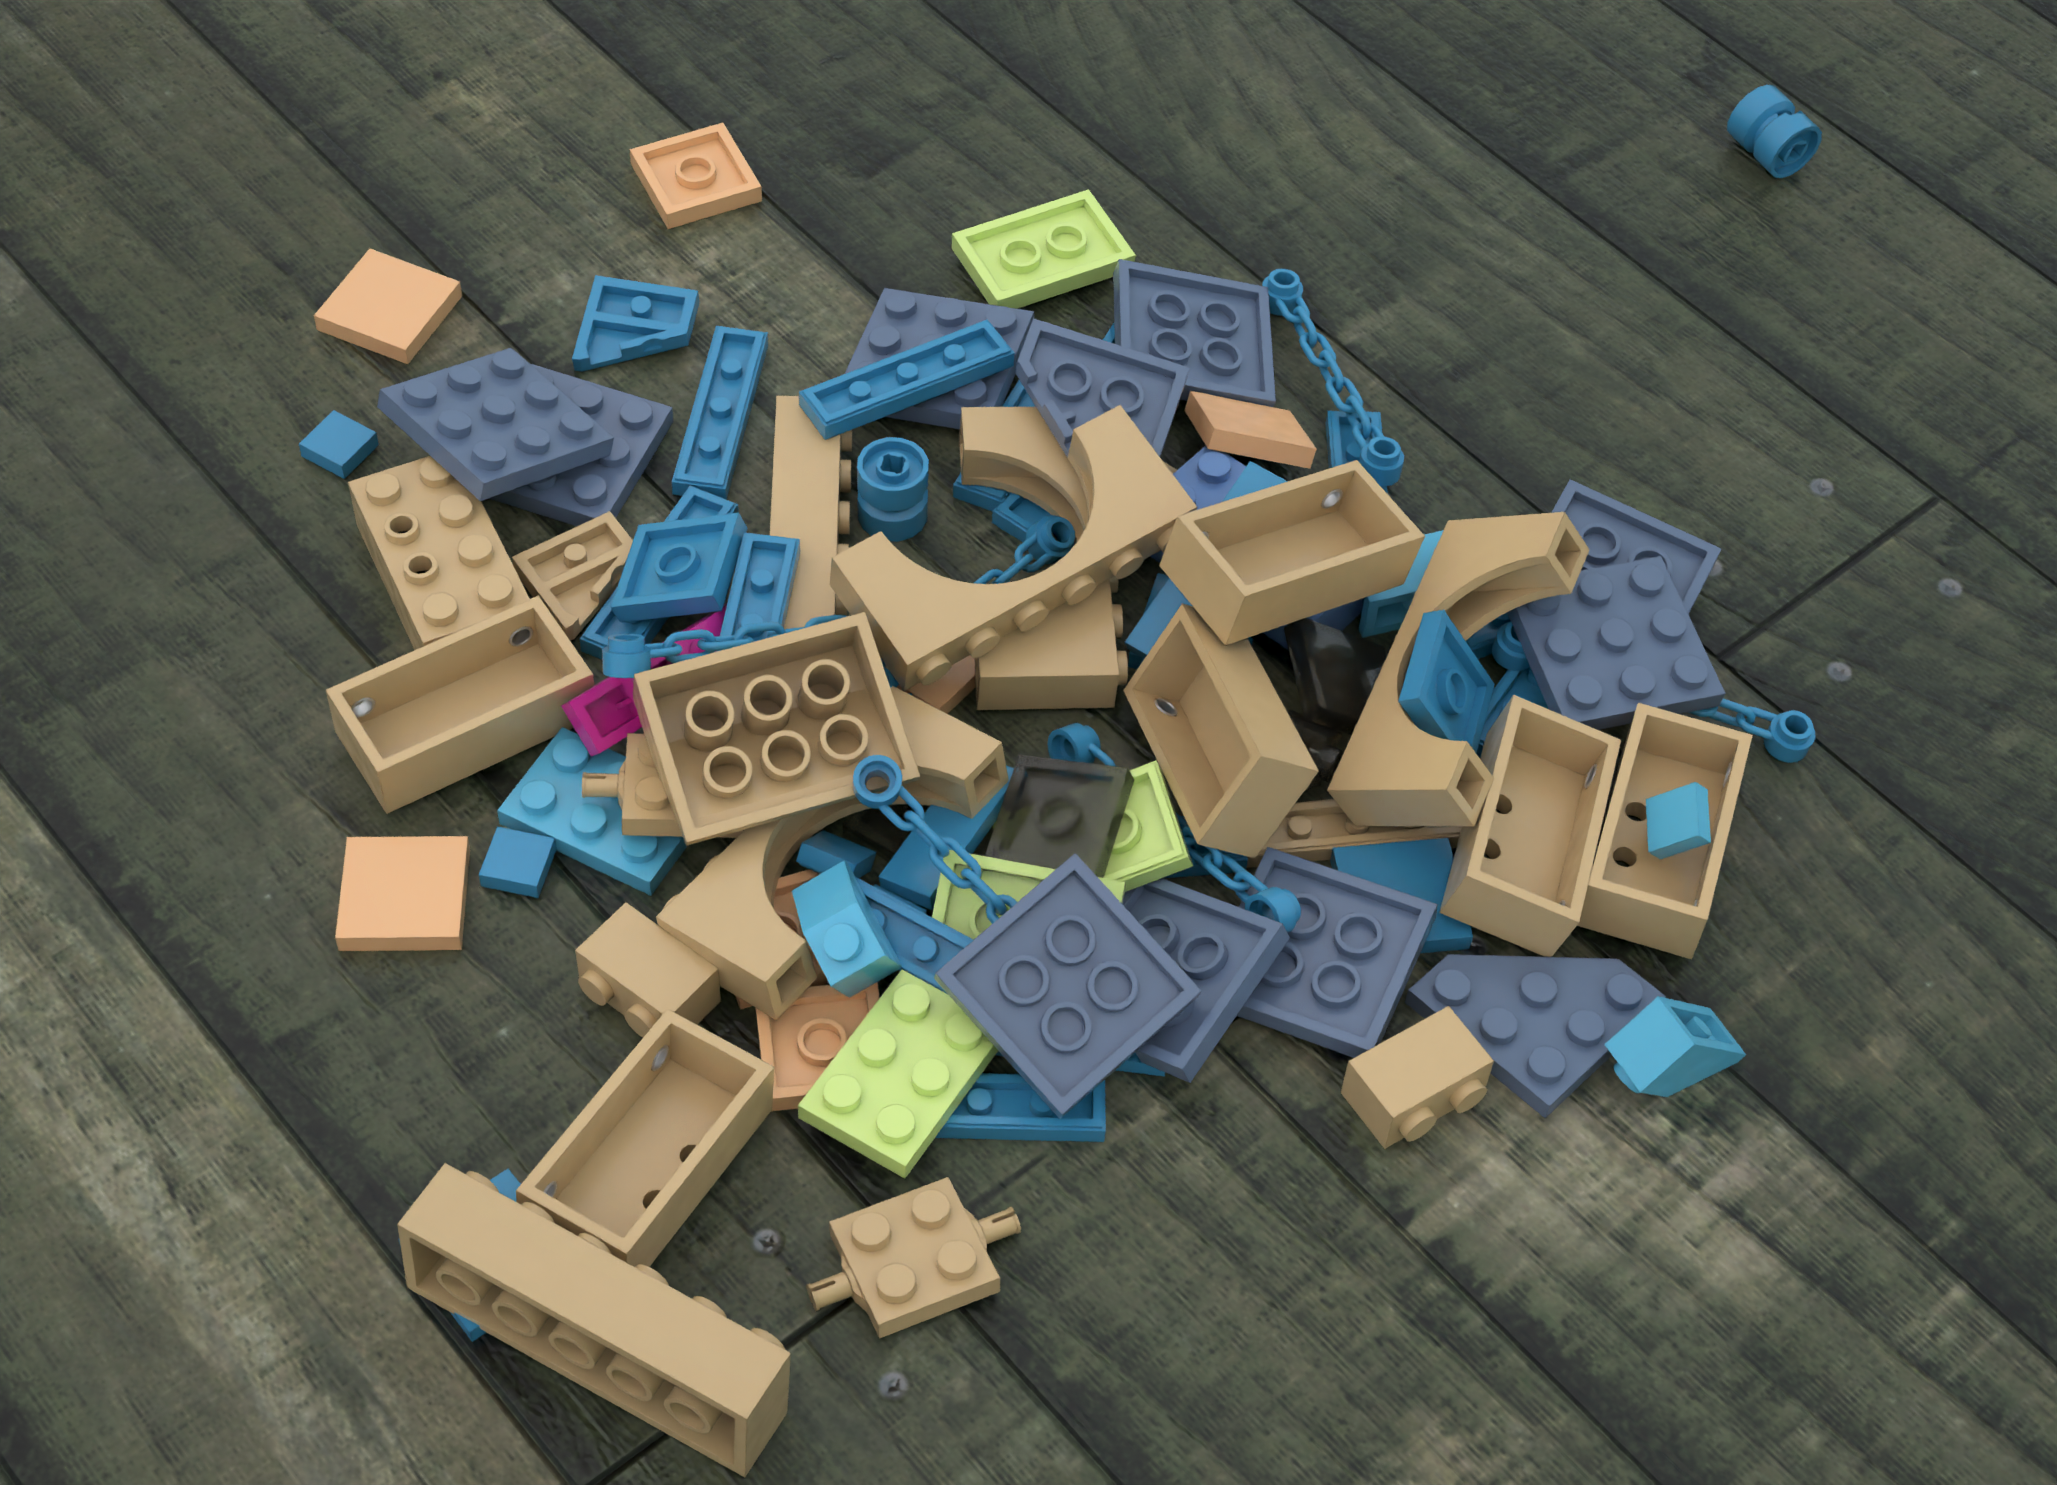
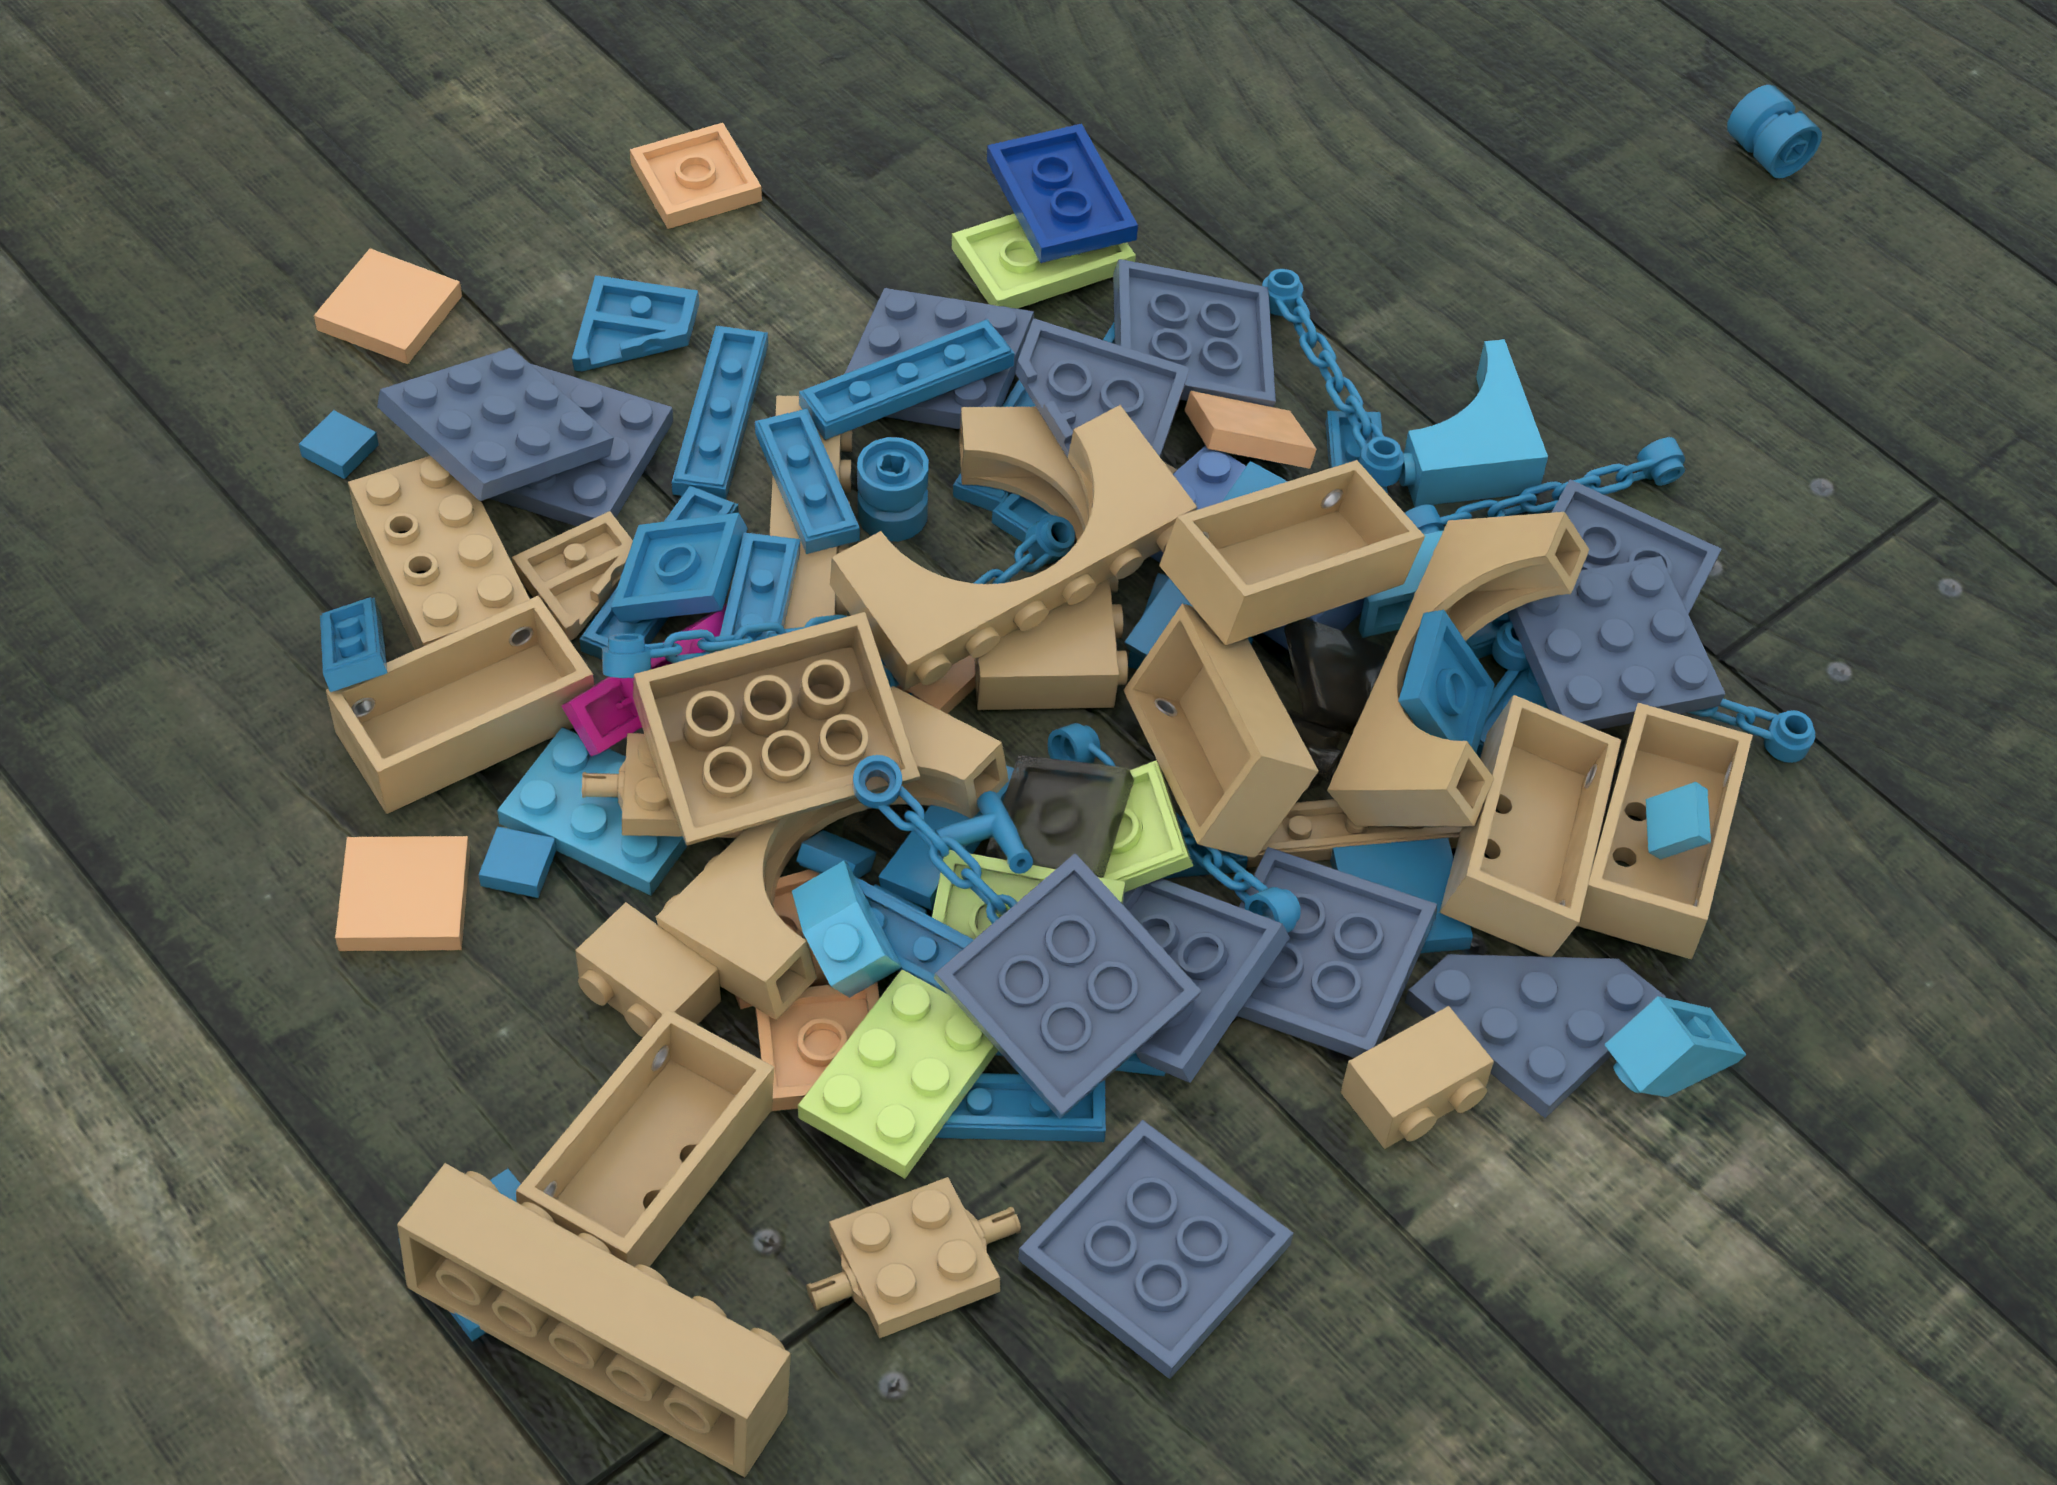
none -> dark azure tile [320,597,388,693]
none -> dark azure tile [755,408,860,554]
none -> dark azure piece [935,791,1033,874]
none -> blue plate [987,124,1138,263]
none -> sand blue plate [1018,1120,1293,1379]
none -> medium azure arch [1399,339,1548,507]
none -> dark azure piece [1405,437,1685,534]

